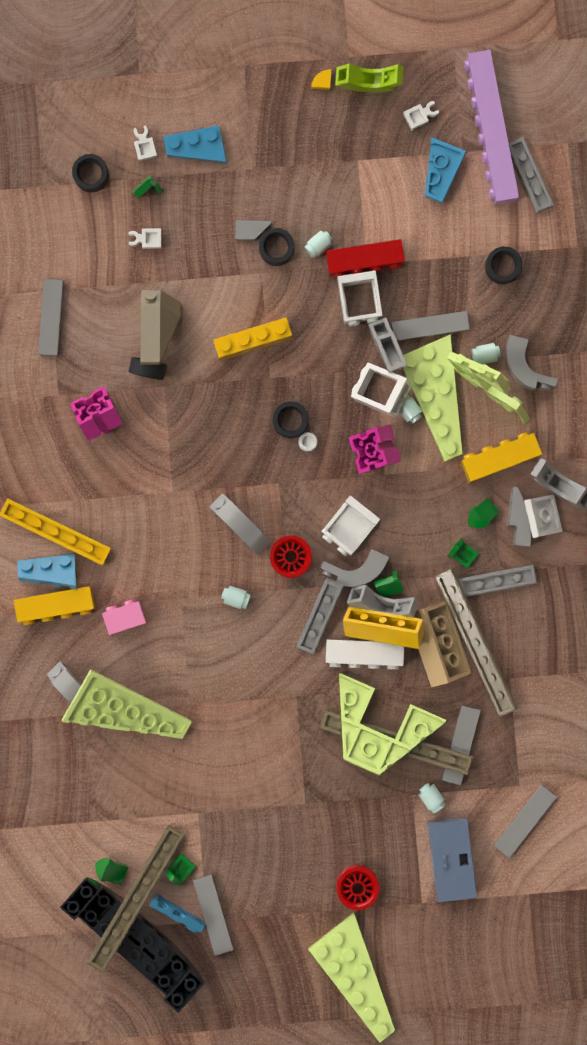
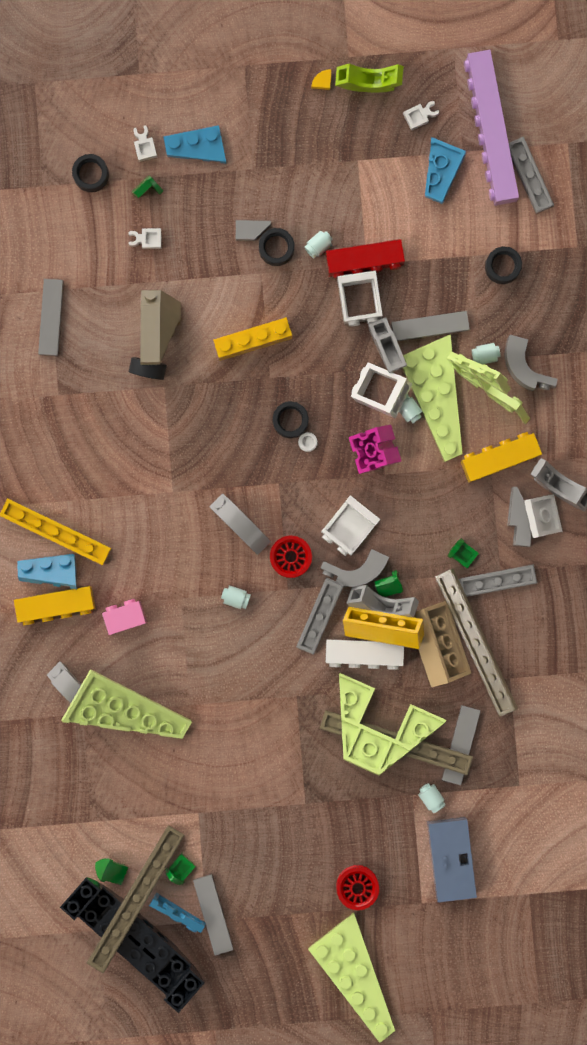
dark pink brick [70,386,123,441] -> none
green tile [468,498,500,528] -> none
light grey tile [494,785,557,858] -> none

